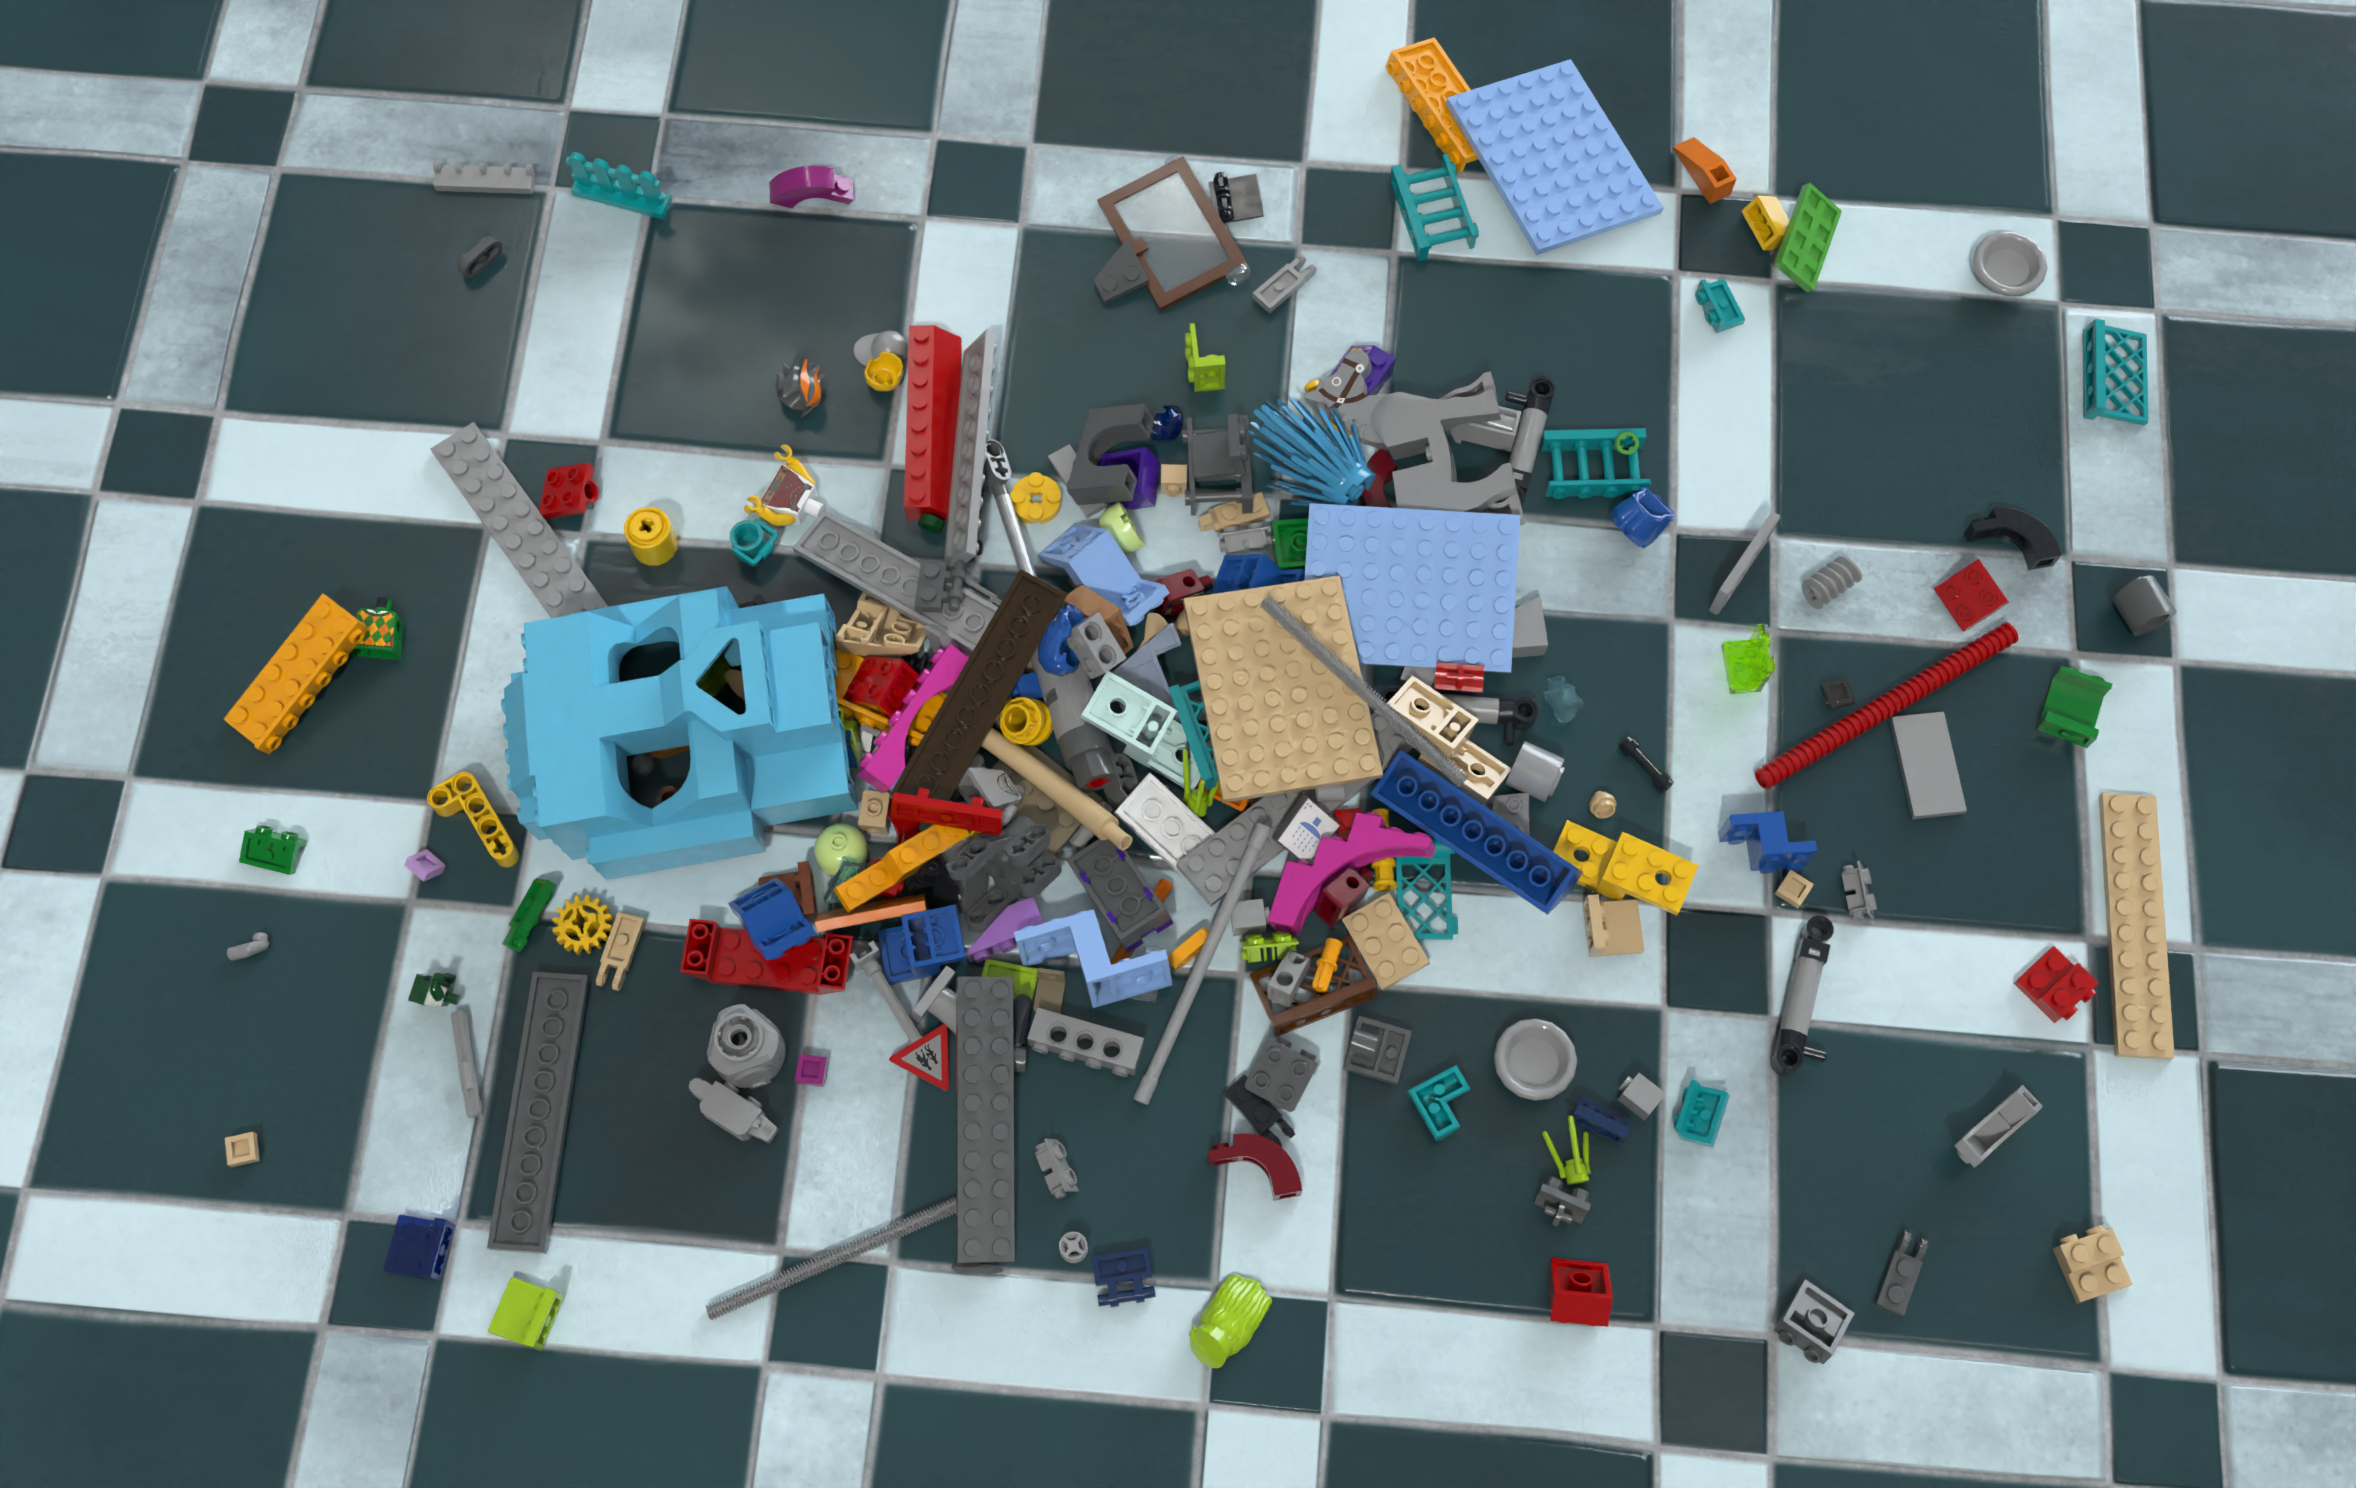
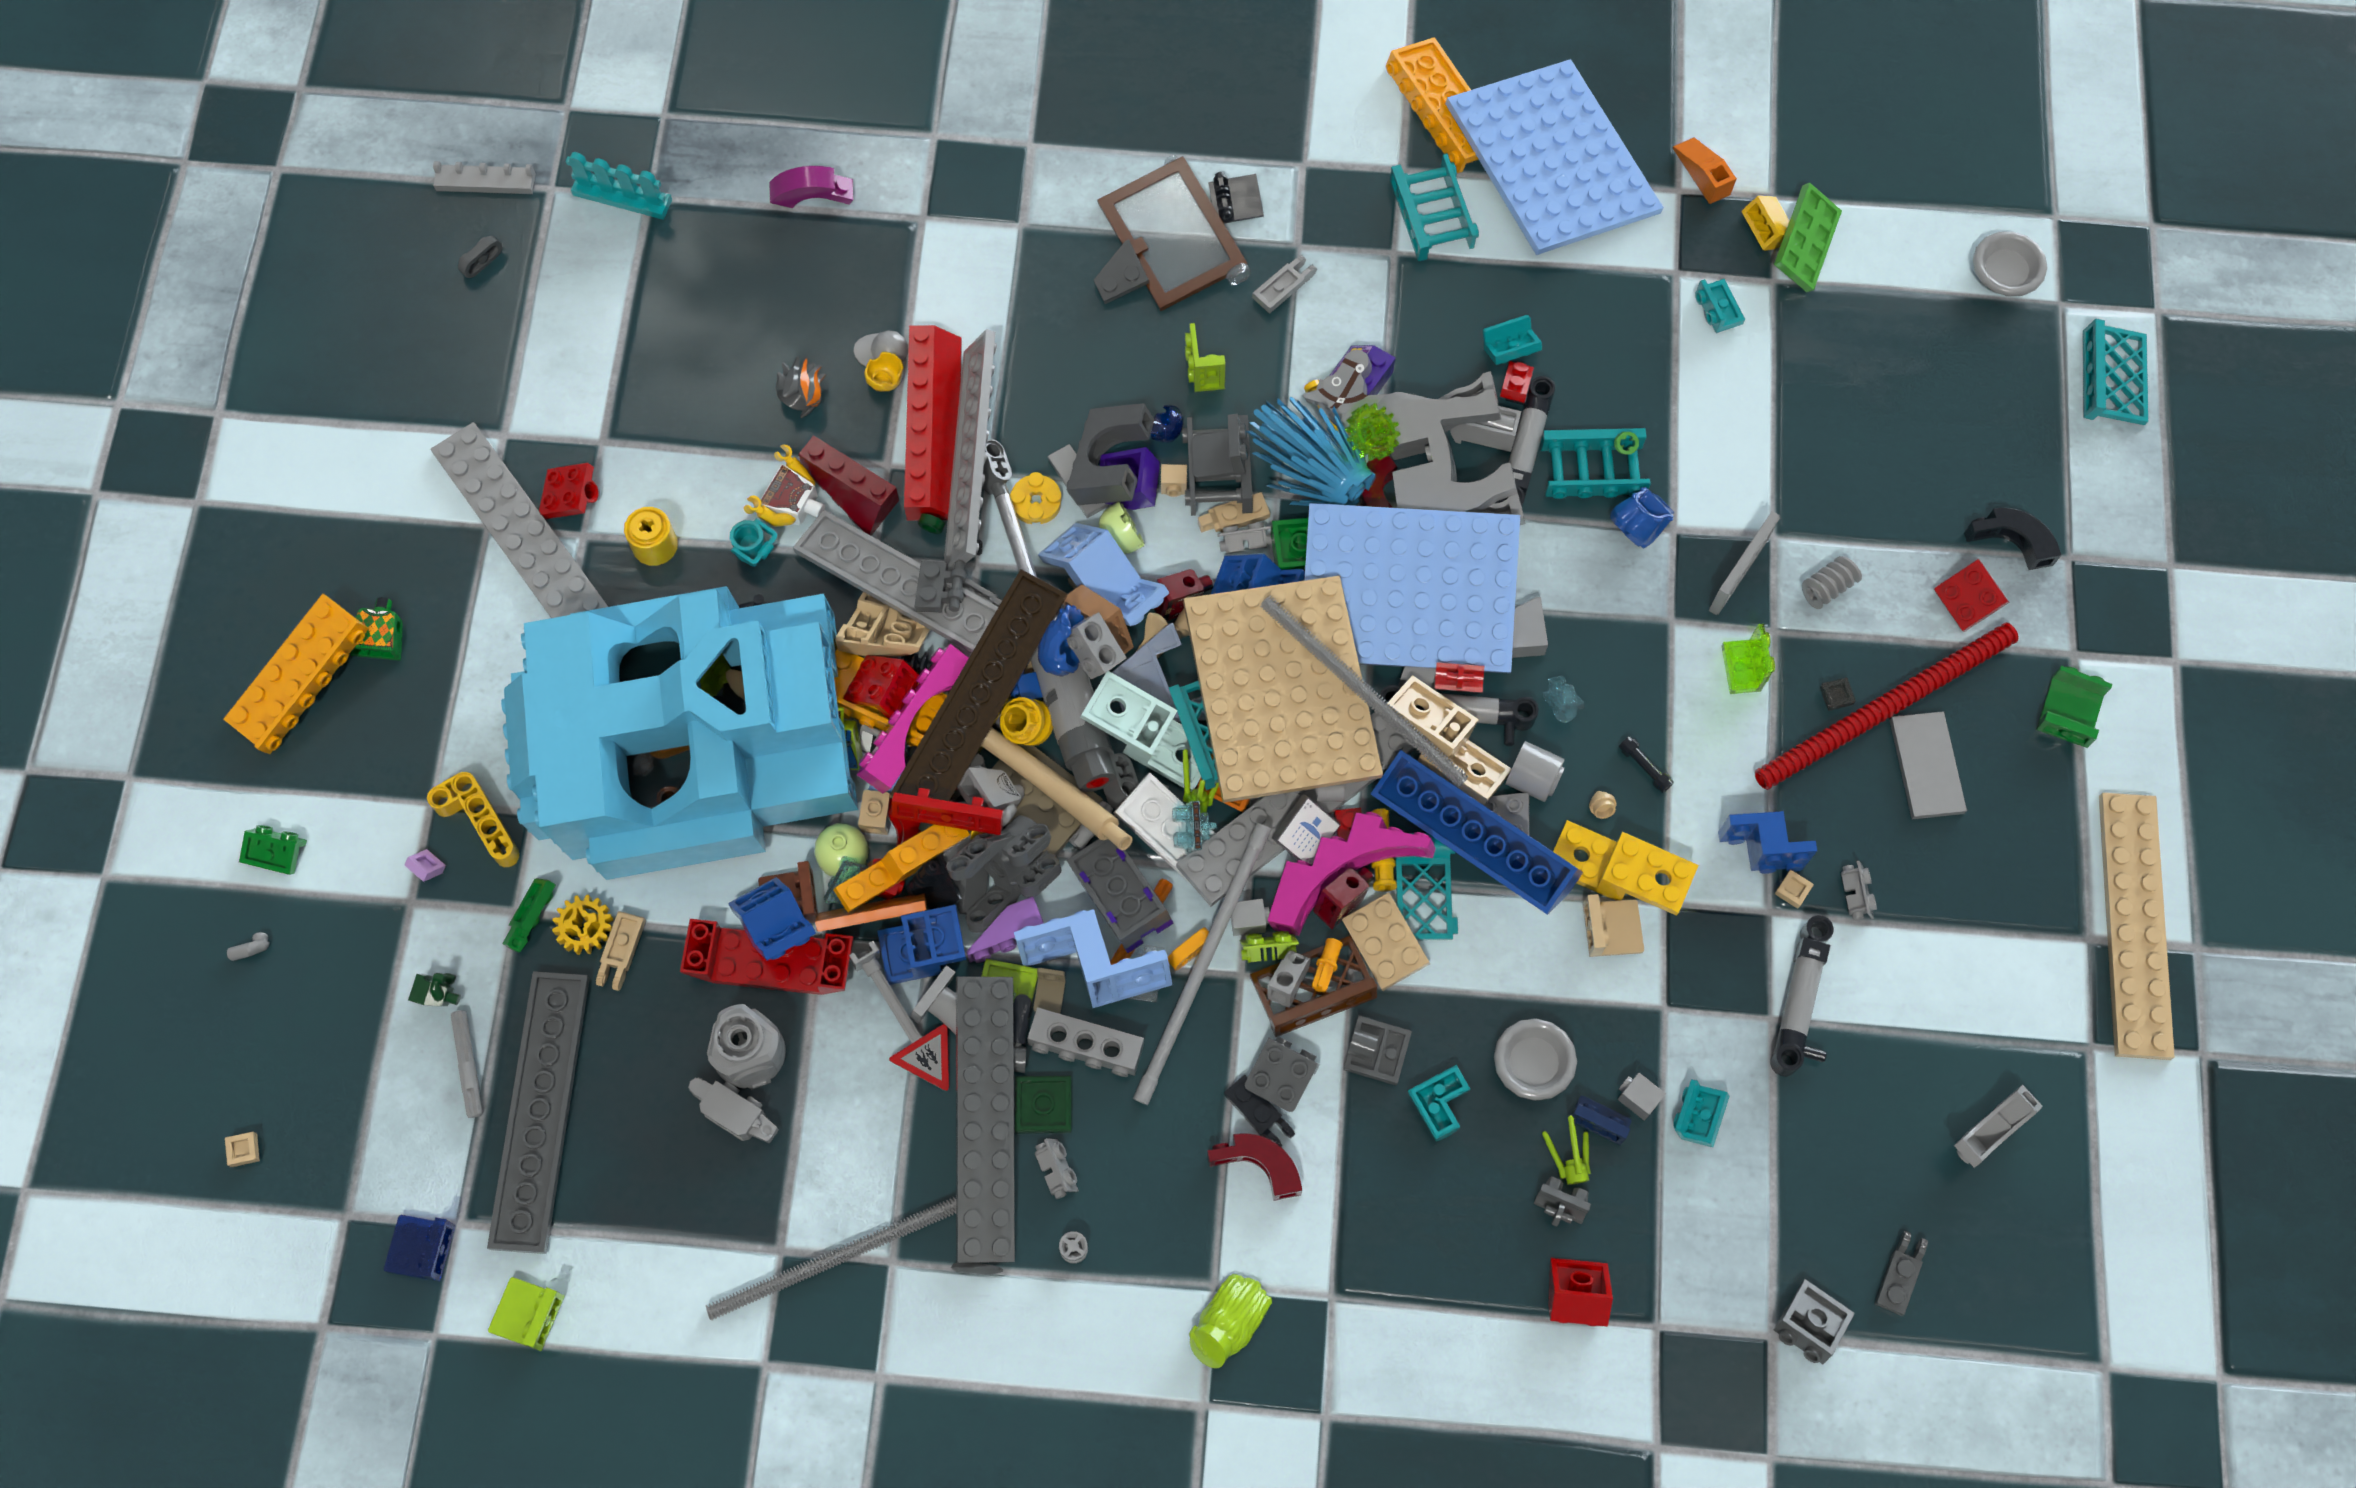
magenta plate [795,1054,828,1087] -> none
light grey slope [924,625,957,652] -> none
dark blue plate [1091,1247,1156,1308] -> none
red plate [2014,946,2099,1023] -> none
tan plate [2053,1225,2133,1304] -> none
dark grey piece [2111,575,2177,636] -> none
none -> dark red wedge [798,435,899,536]
none -> dark green tile [1015,1076,1072,1134]
none -> clear light blue hips [1172,801,1217,853]
none -> clear neon green gear [1345,403,1401,461]
none -> teal bracket [1483,315,1542,365]
none -> red plate [1500,361,1534,403]

